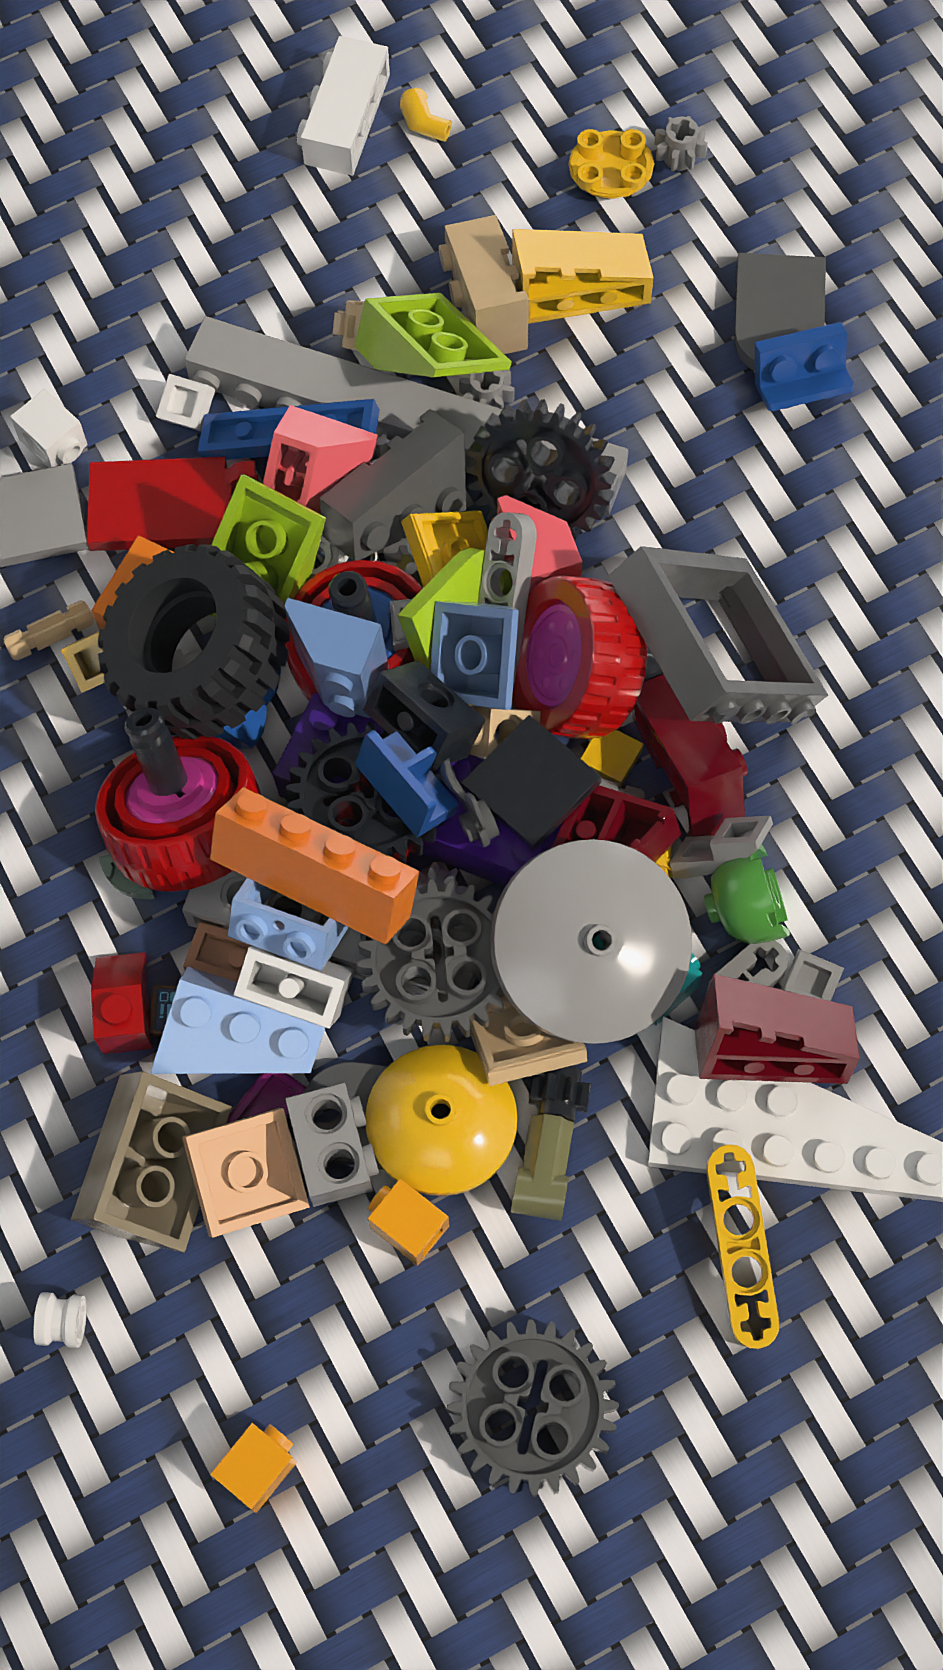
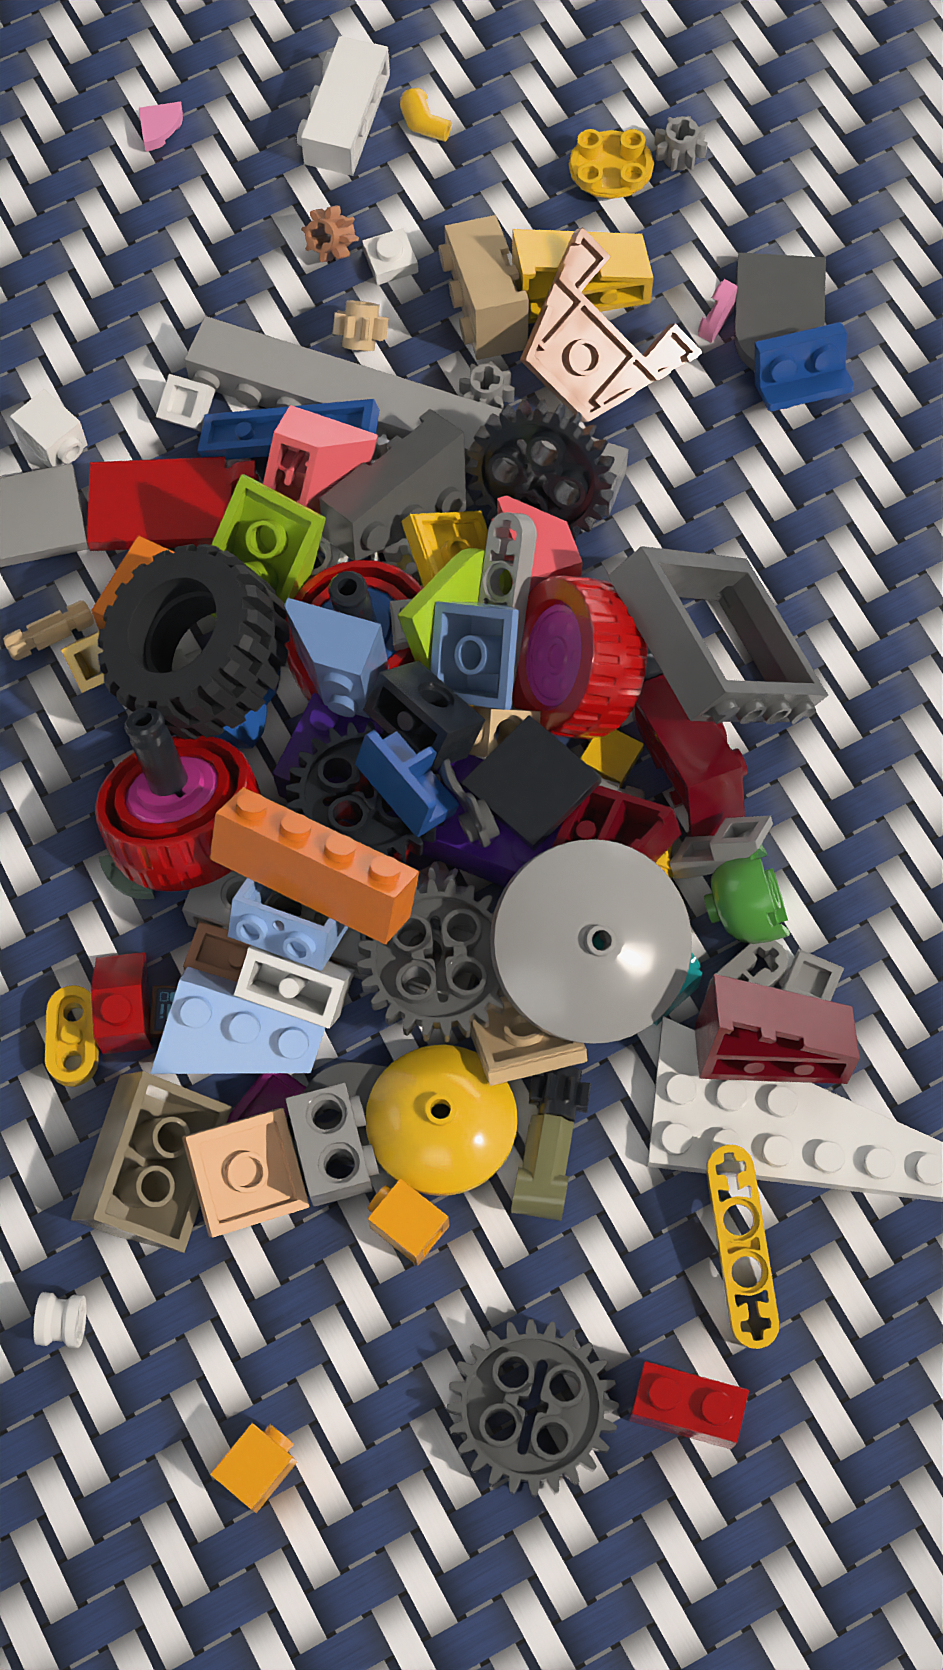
lime slope [354,293,512,377] -> none
none -> yellow plate [45,985,99,1087]
none -> bright pink tile [139,102,183,152]
none -> nougat gear [301,205,359,262]
none -> white plate [362,228,418,285]
none -> wing [520,227,702,422]
none -> red brick [629,1361,749,1449]
none -> bright pink tile [698,279,738,343]

